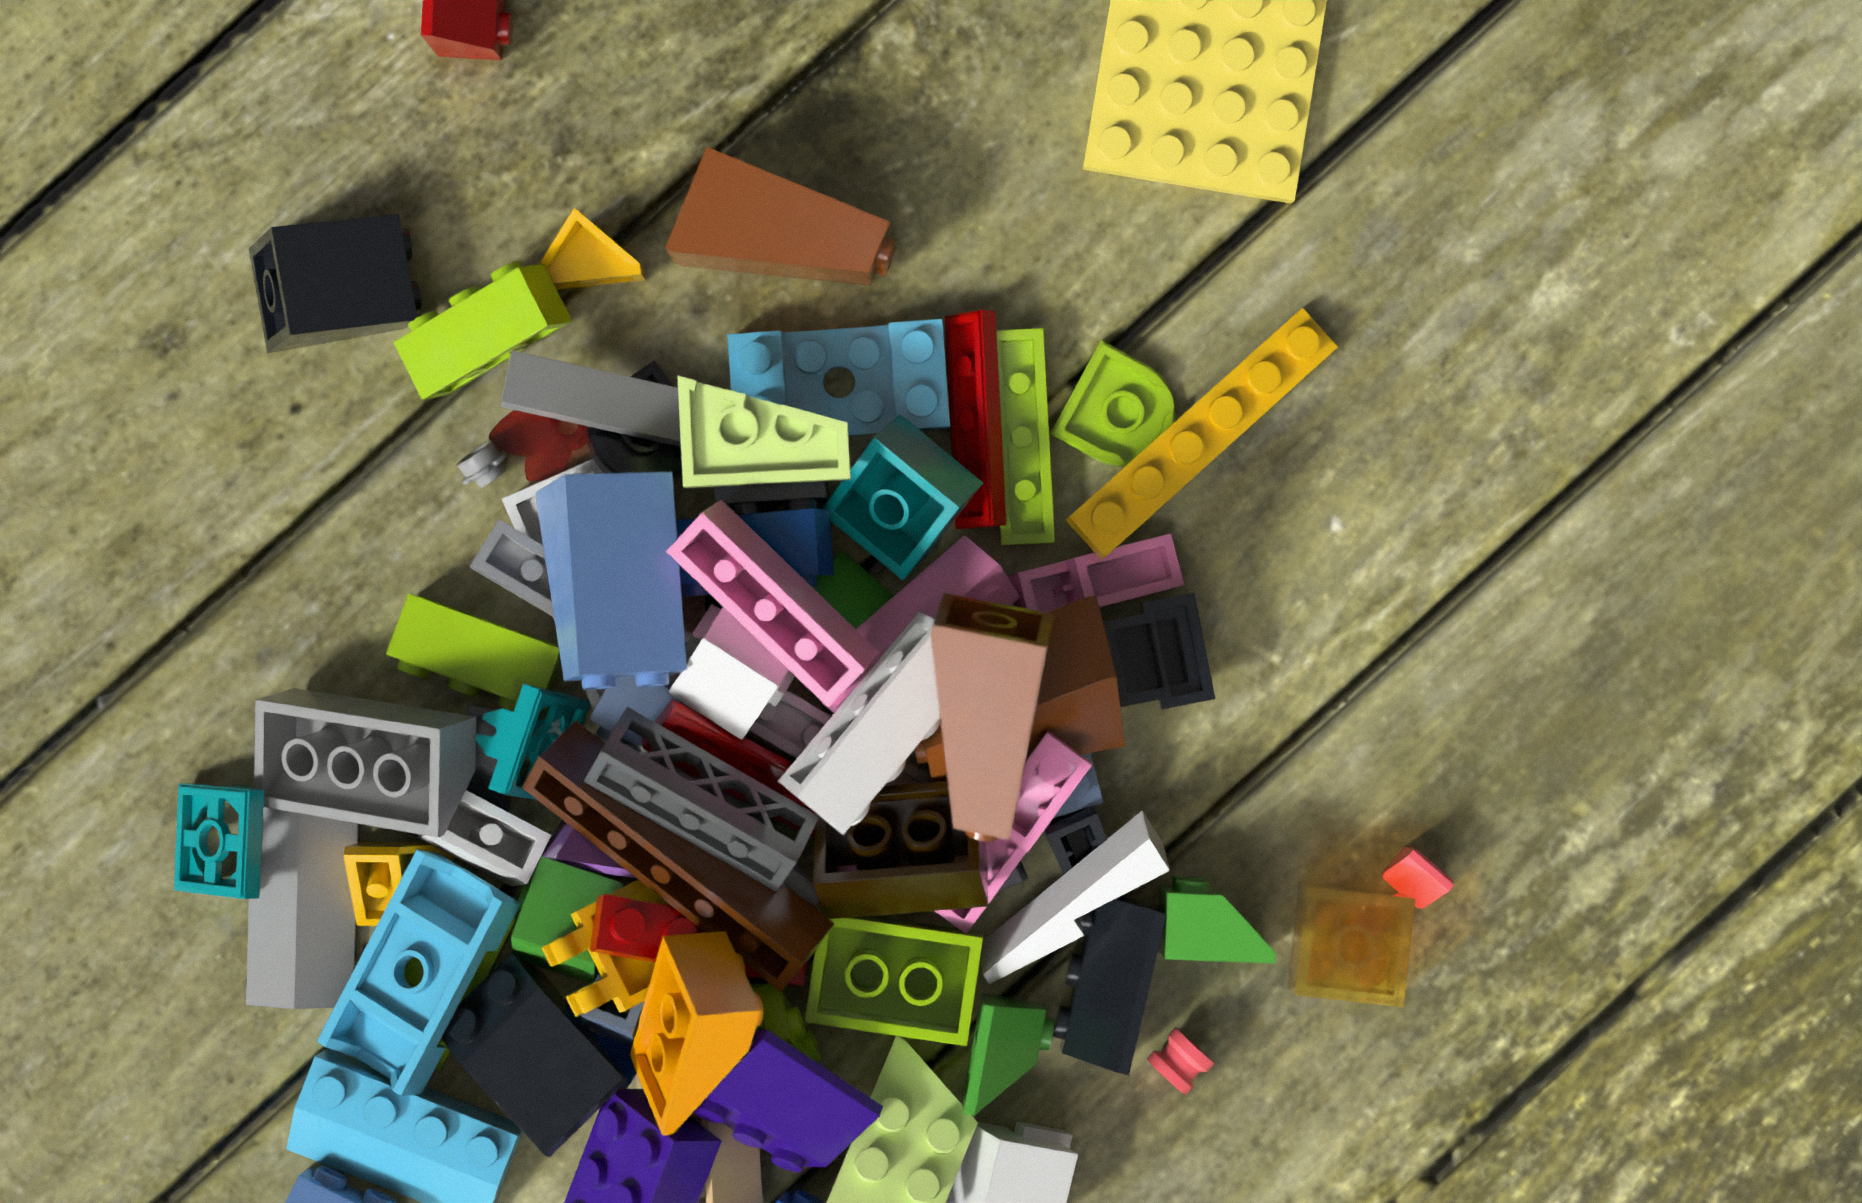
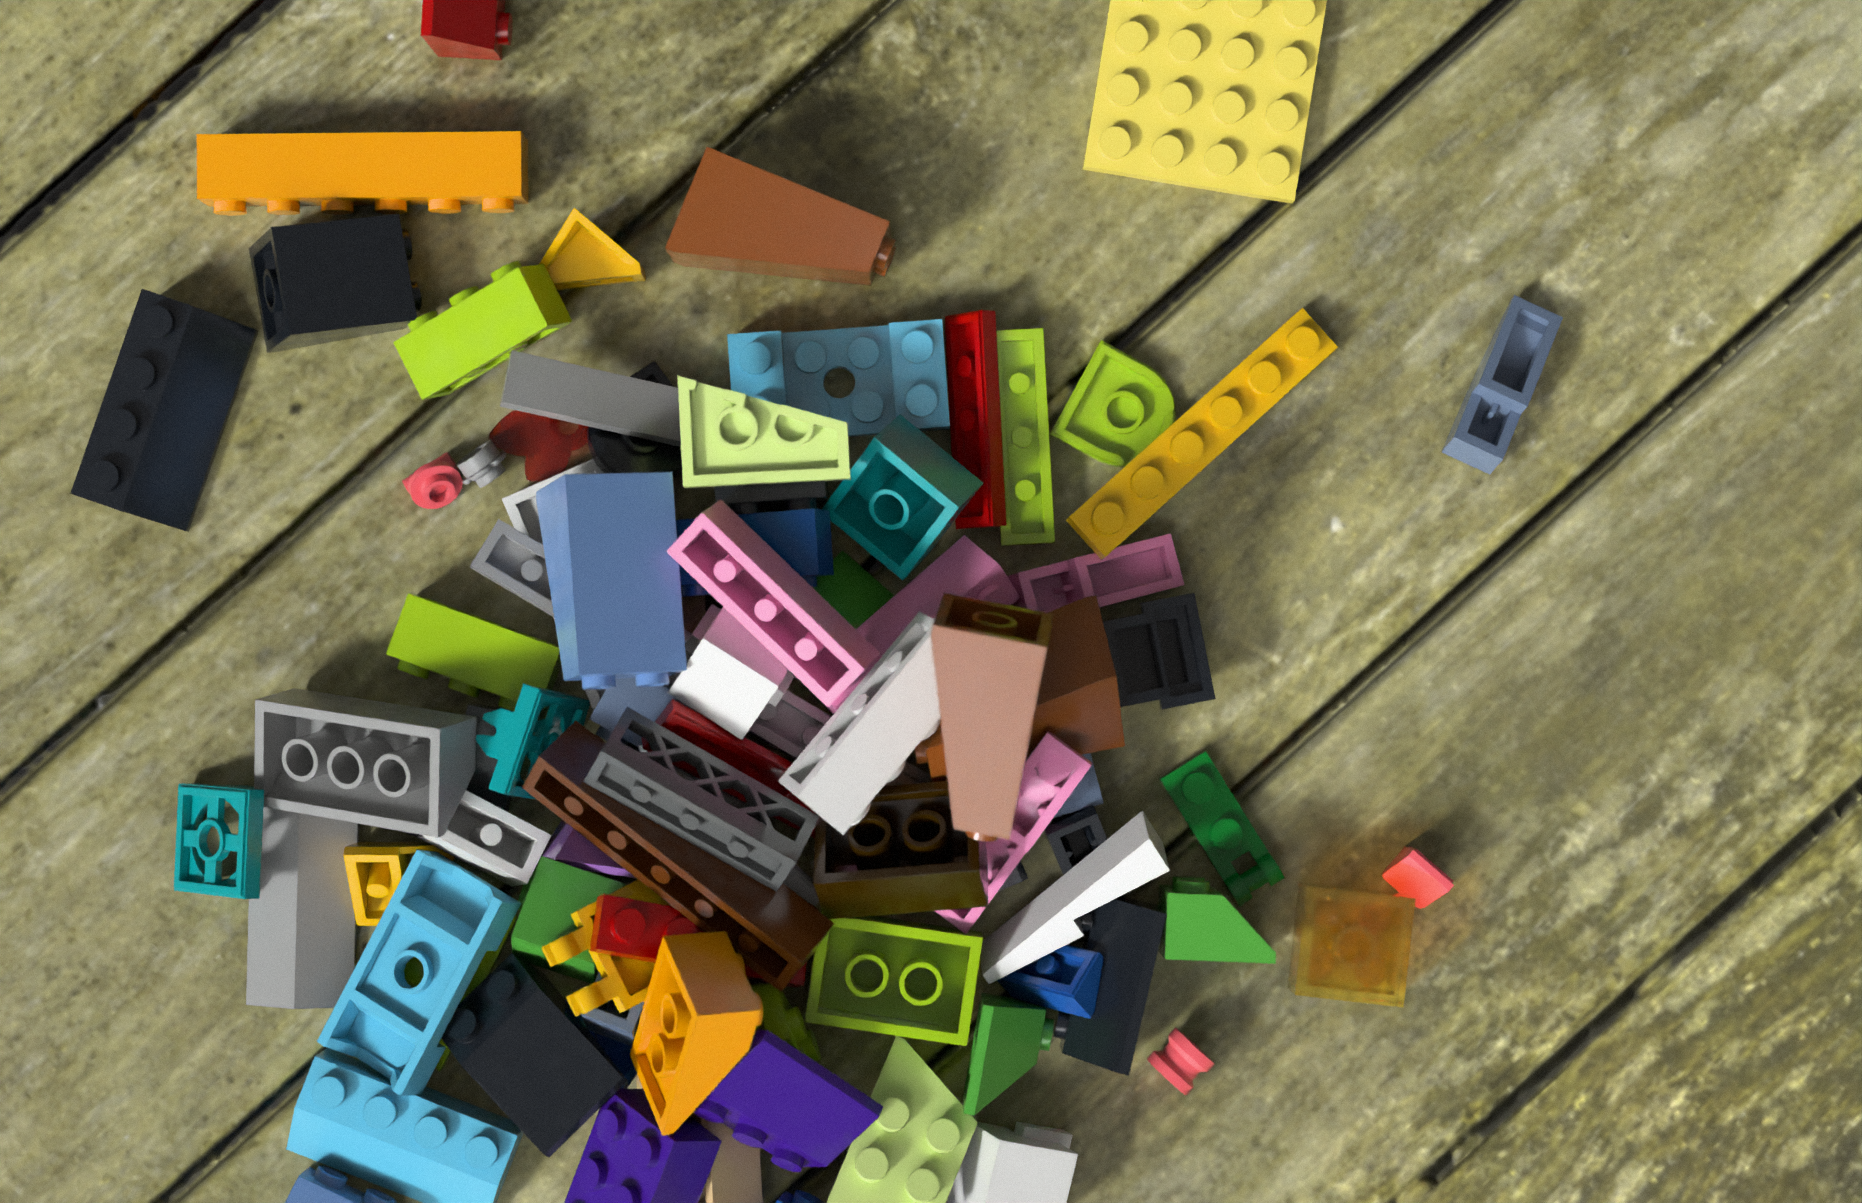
none -> black slope [70,289,258,532]
none -> light orange brick [197,131,528,216]
none -> coral plate [402,452,463,509]
none -> blue slope [997,945,1104,1019]
none -> green plate [1159,751,1285,907]
none -> sand blue slope [1442,295,1563,474]

